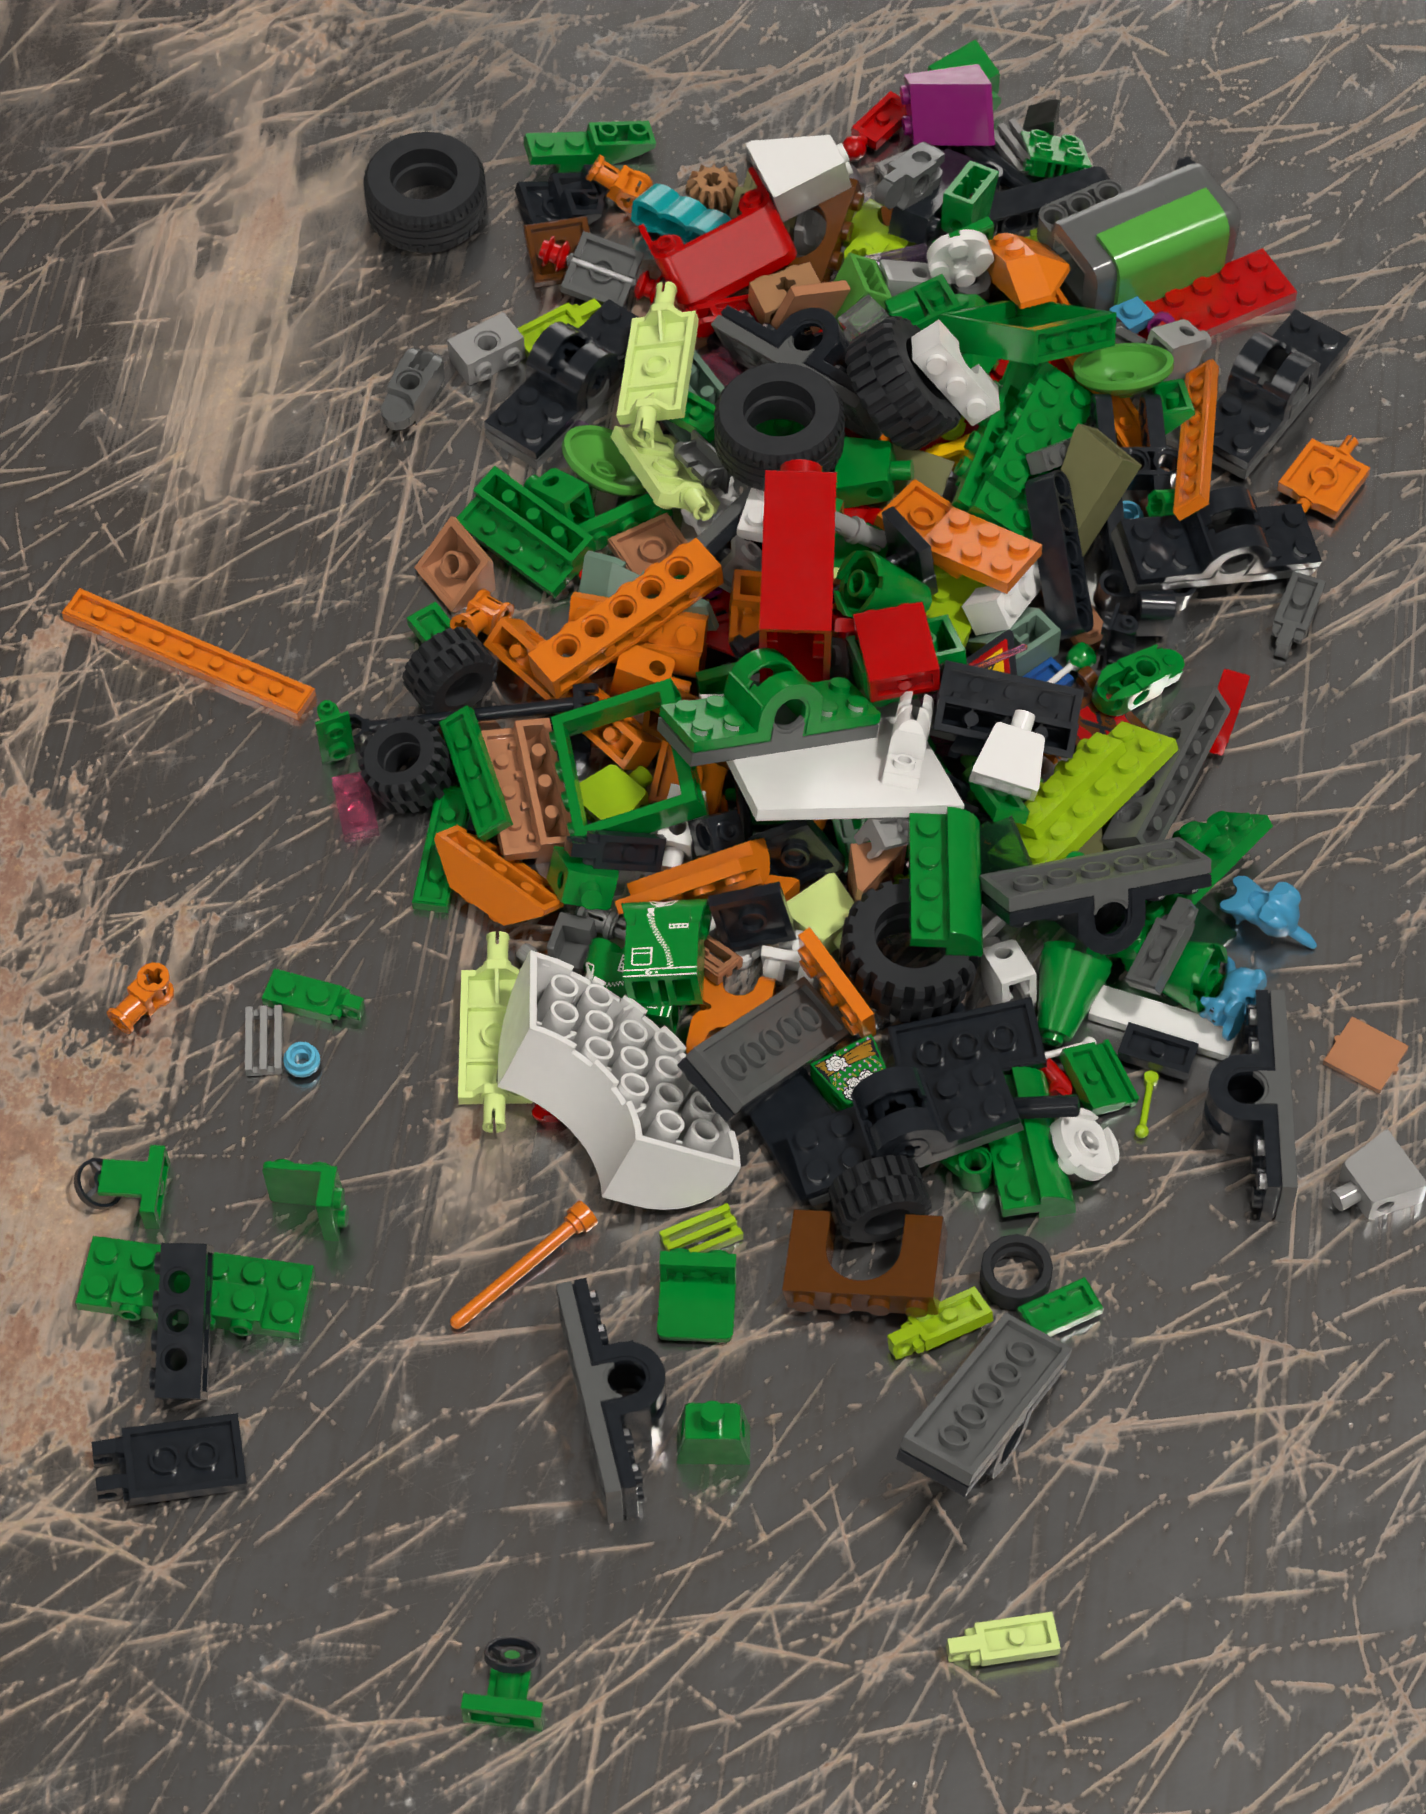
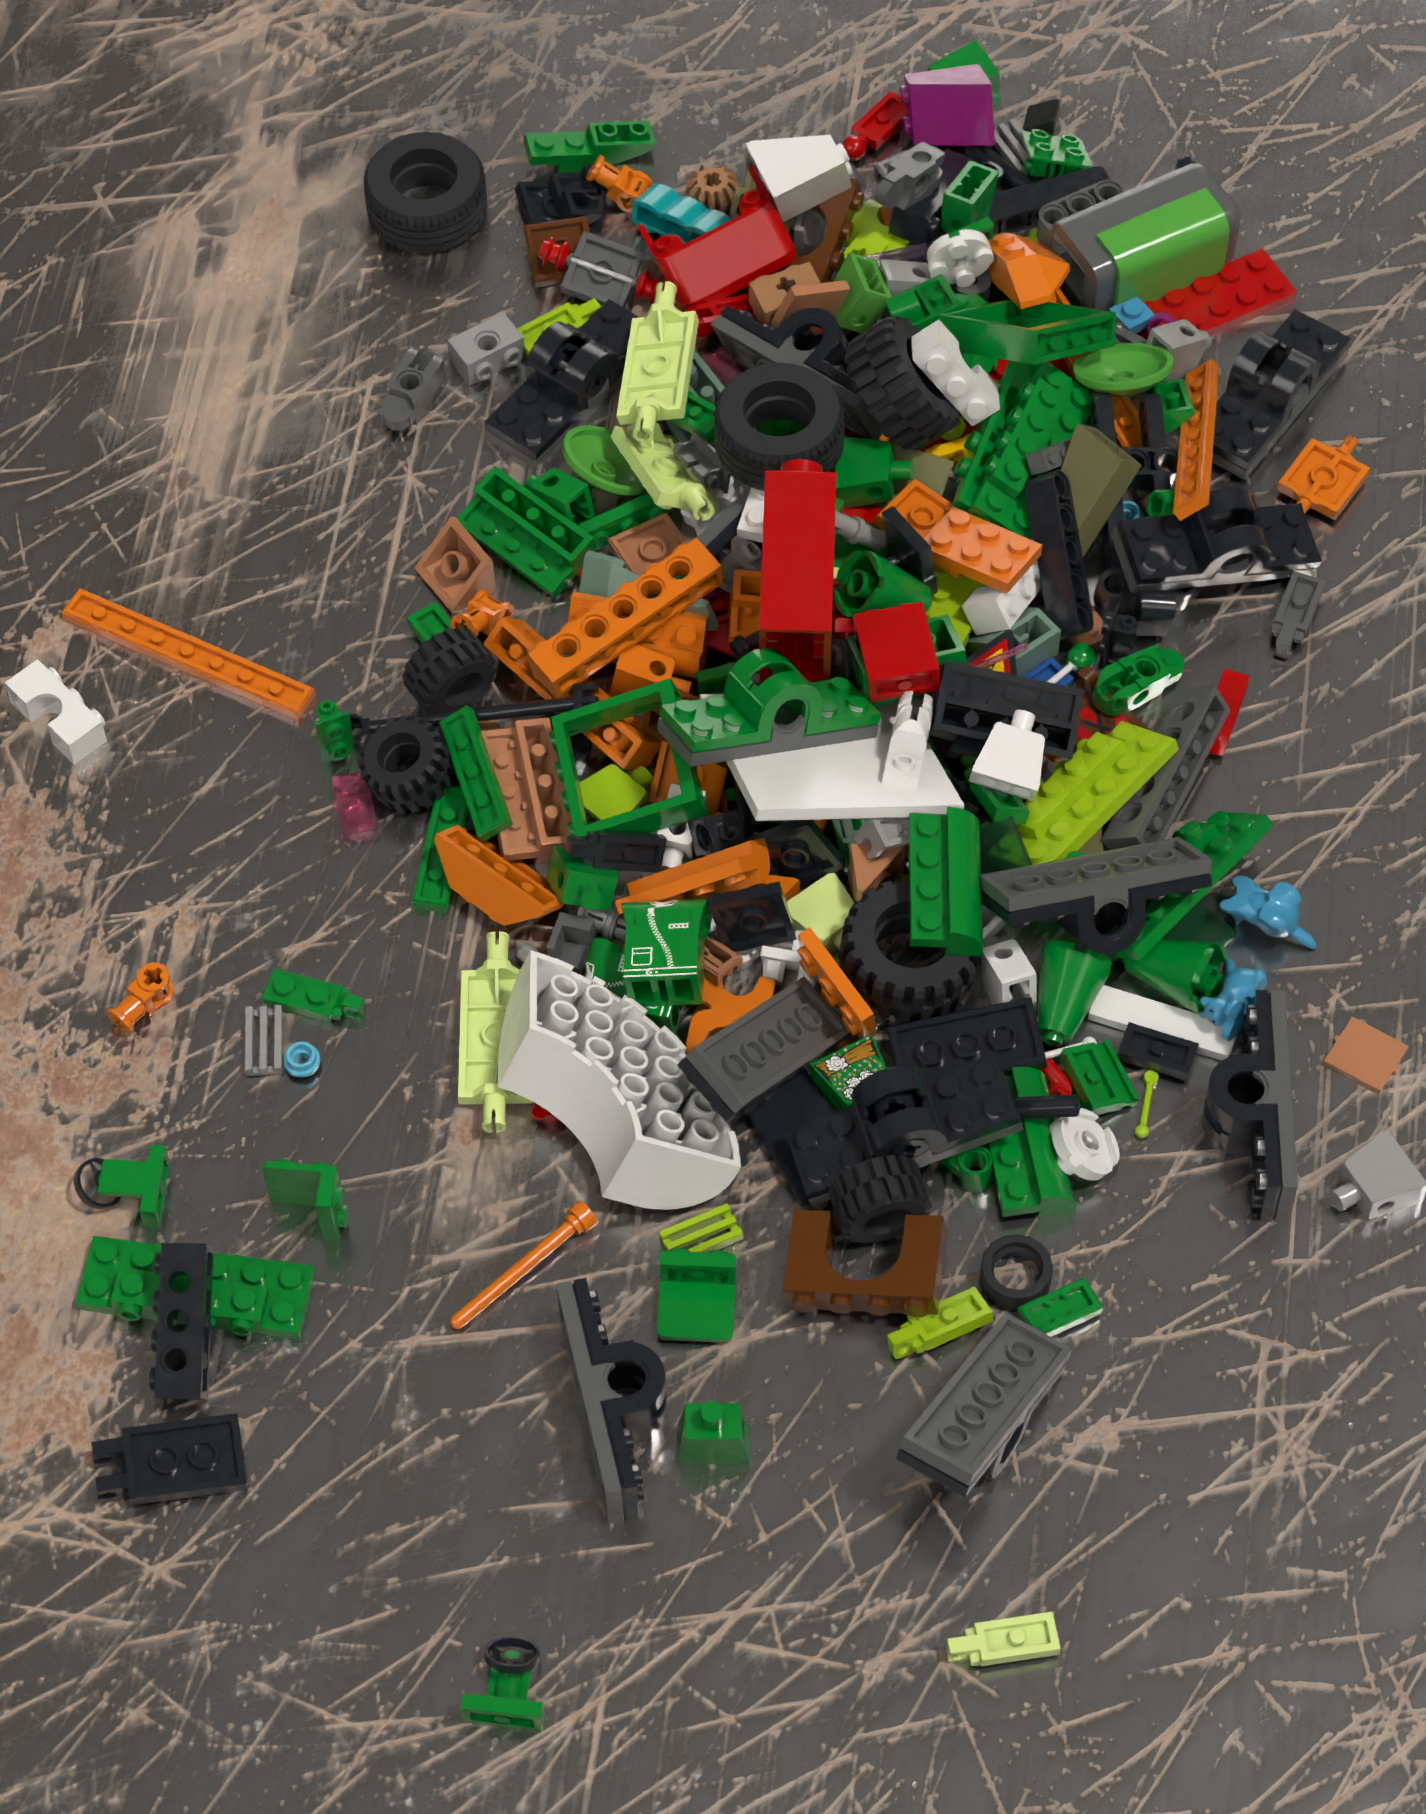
clear brick [837,294,889,342] -> none
dark grey hinge [1125,897,1199,995] -> none
none -> white arch [5,659,107,765]

